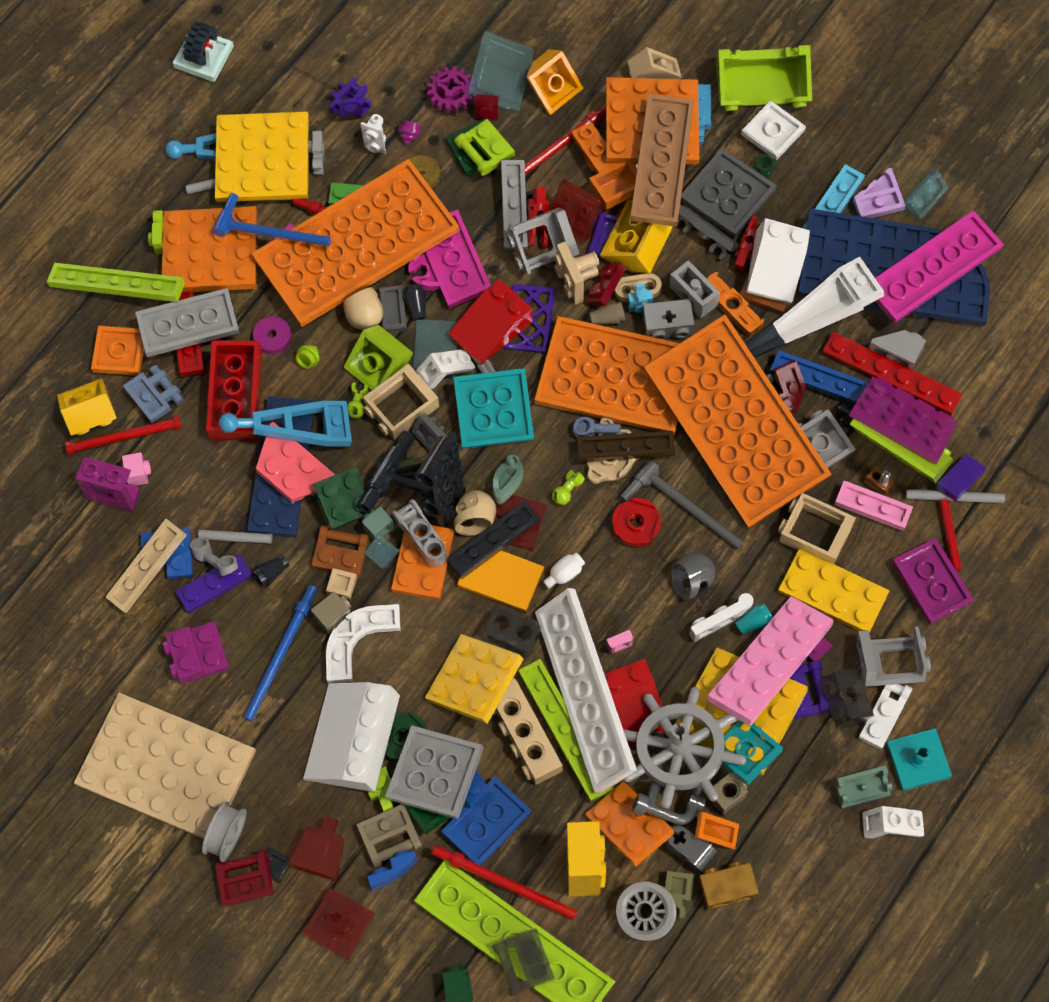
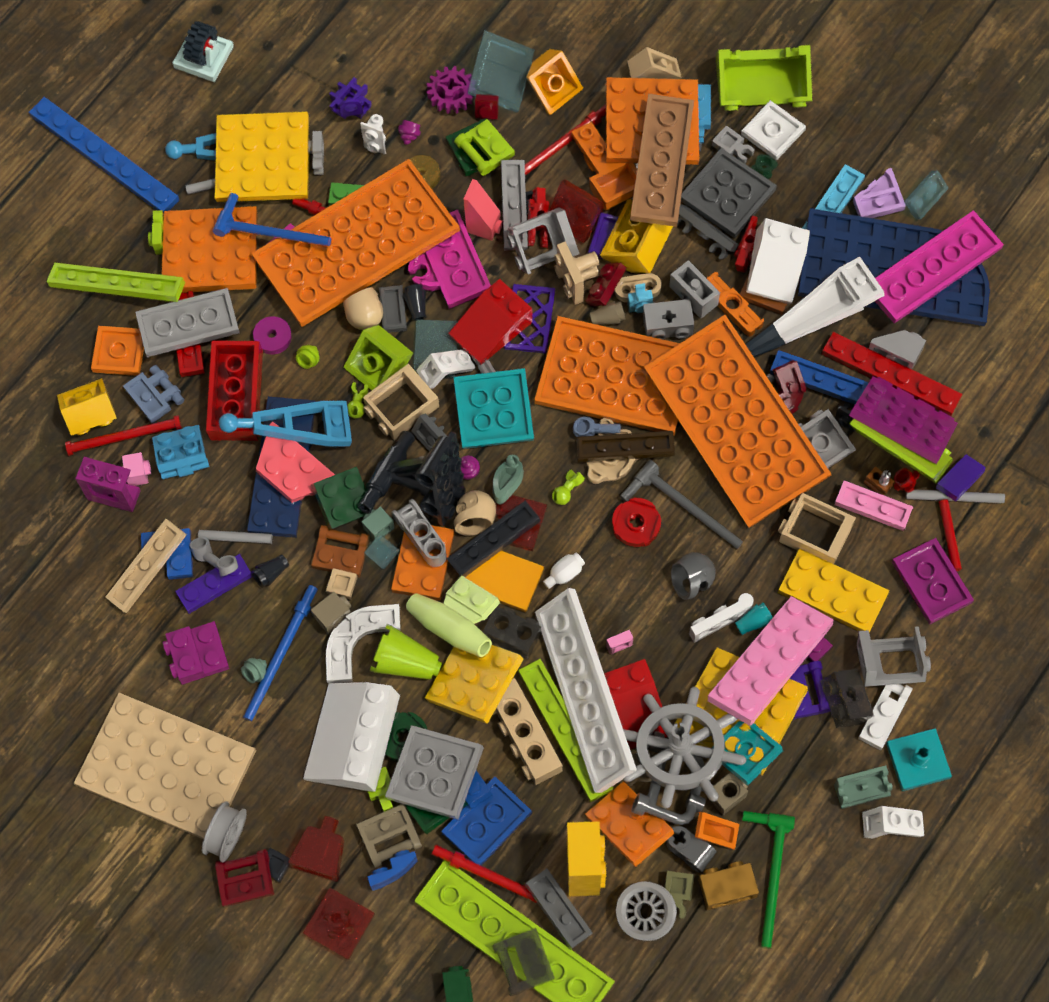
none -> blue plate [29,97,179,215]
none -> dark azure plate [152,425,210,479]
none -> sand green plate [241,658,267,683]
none -> lime cone [369,624,442,680]
none -> yellowish green plate [406,576,500,657]
none -> magenta plate [461,455,480,480]
none -> coral slope [464,179,503,241]
none -> dark grey plate [525,869,593,950]
none -> light grey plate [712,125,754,164]
none -> green bar [742,811,795,949]
none -> red plate [894,468,920,493]

